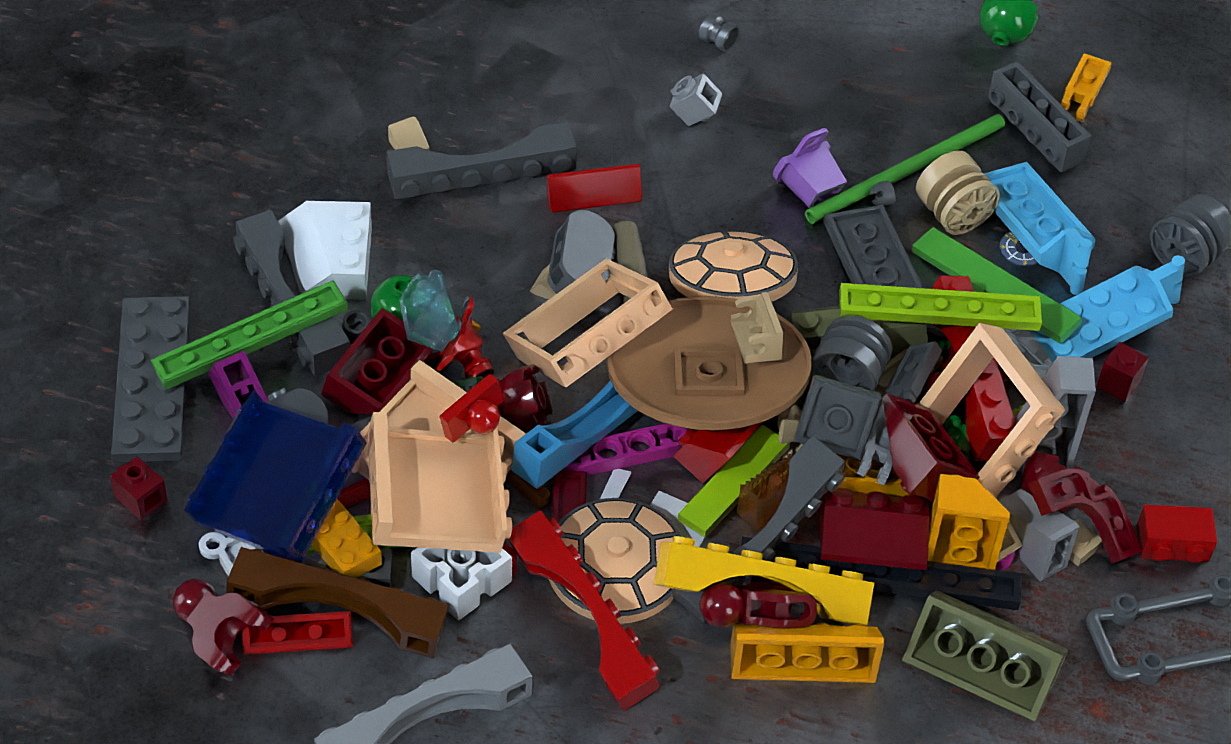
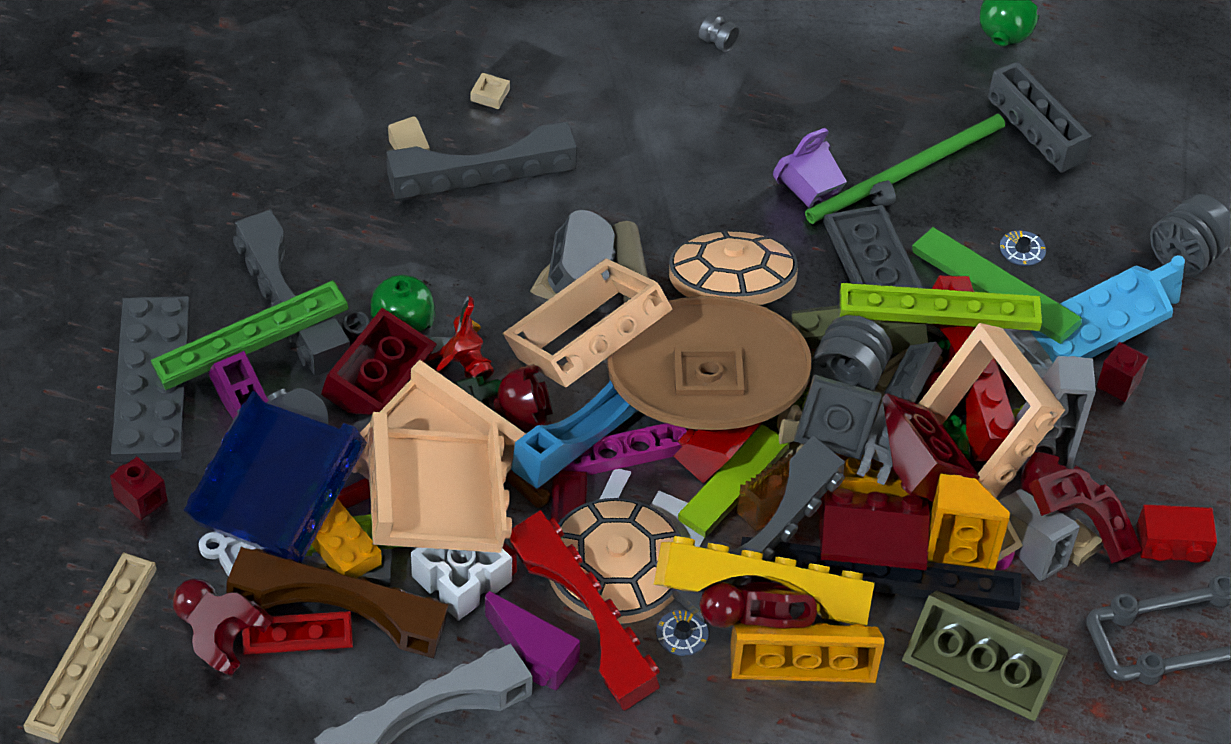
white wedge [278,201,372,300] -> none
clear light blue slope [399,270,459,352] -> none
red tile [439,374,503,443] -> none
red slope [547,164,642,212] -> none
light grey brick [669,73,723,126] -> none
tan hinge [731,292,783,364] -> none
tan wheel [916,151,1000,235] -> none
medium azure hinge [984,162,1096,295] -> none
light orange hinge [1061,53,1112,122] -> none
none -> tan tile [23,552,157,743]
none -> tan plate [471,73,510,109]
none -> magenta slope [485,591,580,691]
none -> sand blue piece [656,610,709,656]

